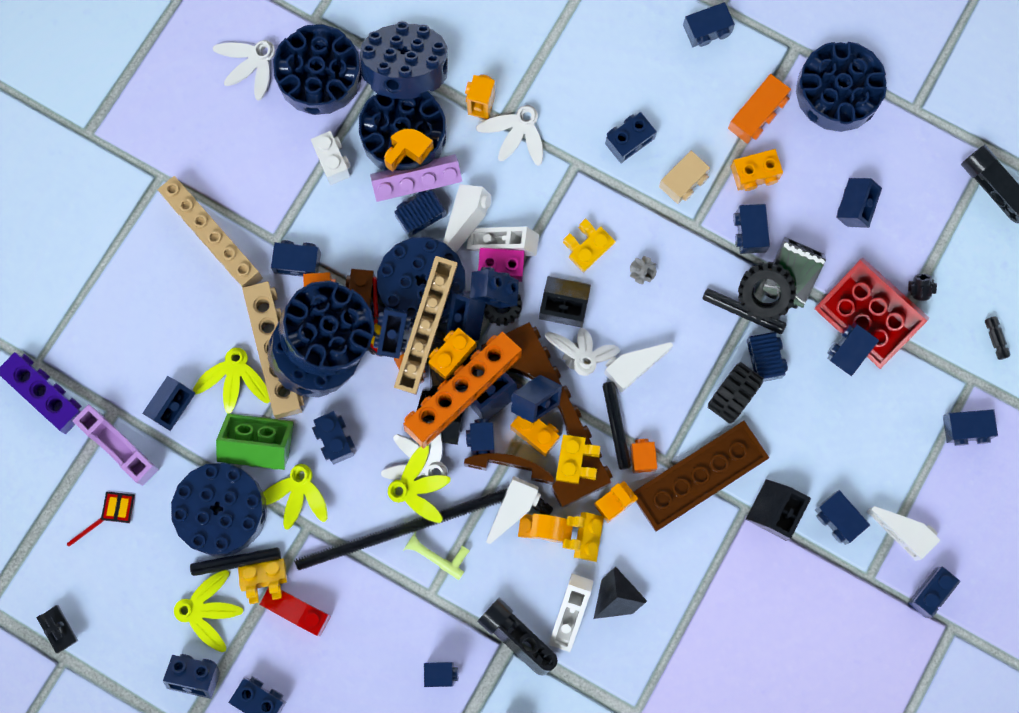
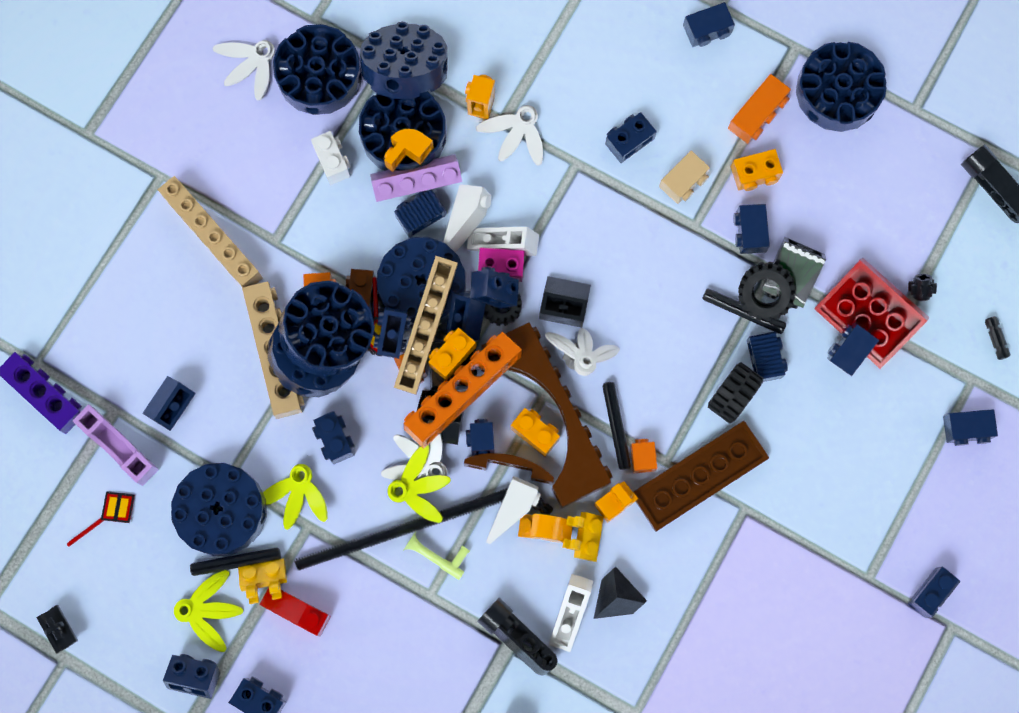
neon yellow plant [193,348,270,414] -> none
bright green slope [216,413,294,470] -> none
dark blue brick [271,240,321,277] -> none
dark blue brick [424,662,459,687] -> none
dark blue brick [470,372,518,420] -> none
dark blue brick [511,375,562,423] -> none
yellow plate [556,434,601,484] -> none
yellow plate [563,218,616,273] -> none
white slope [604,342,674,393] -> none
light grey gear [630,256,657,285] -> none
black slope [745,479,811,541] -> none
dark blue brick [815,490,870,545] -> none
dark blue brick [836,178,882,228] -> none
white slope [866,506,941,561] -> none

